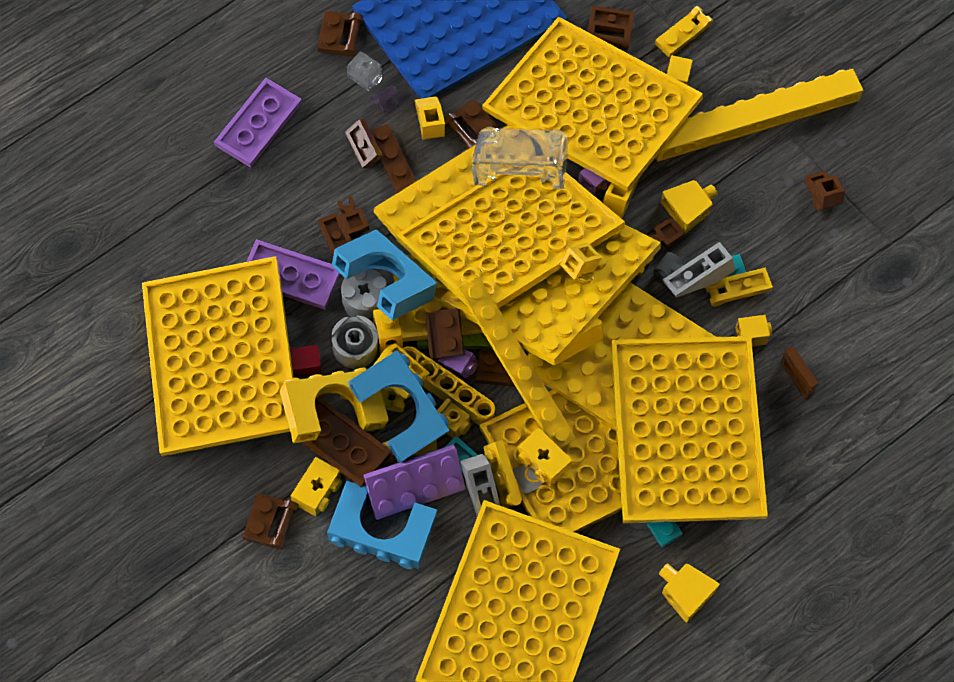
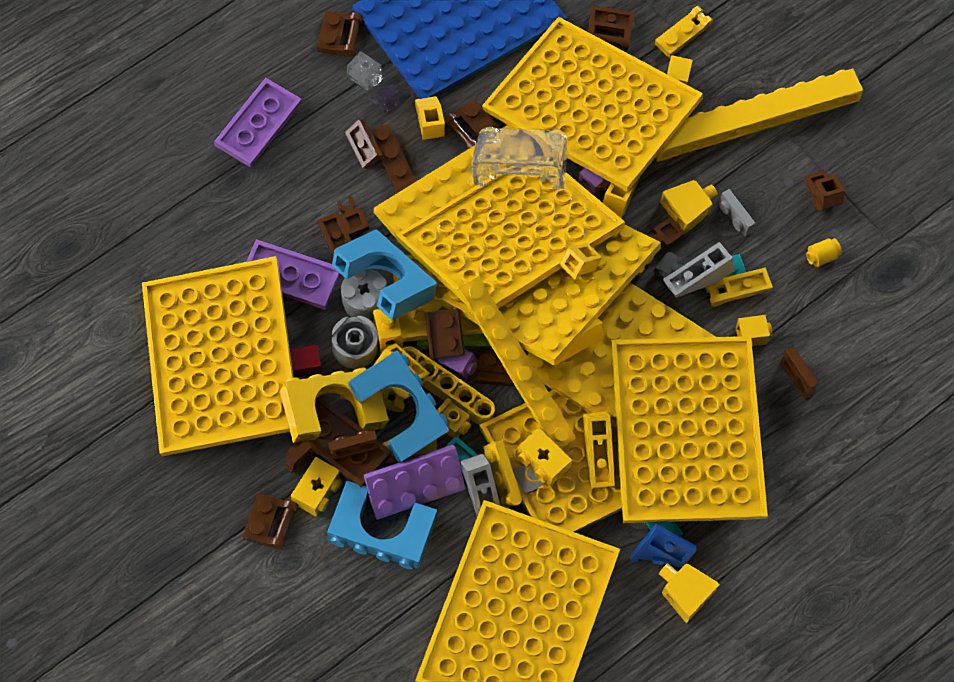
none -> reddish brown plate [285,440,312,473]
none -> reddish brown plate [328,430,379,460]
none -> yellow slope [583,412,615,488]
none -> blue wing [630,524,696,567]
none -> light grey plate [719,189,755,237]
none -> yellow brick [806,238,842,267]

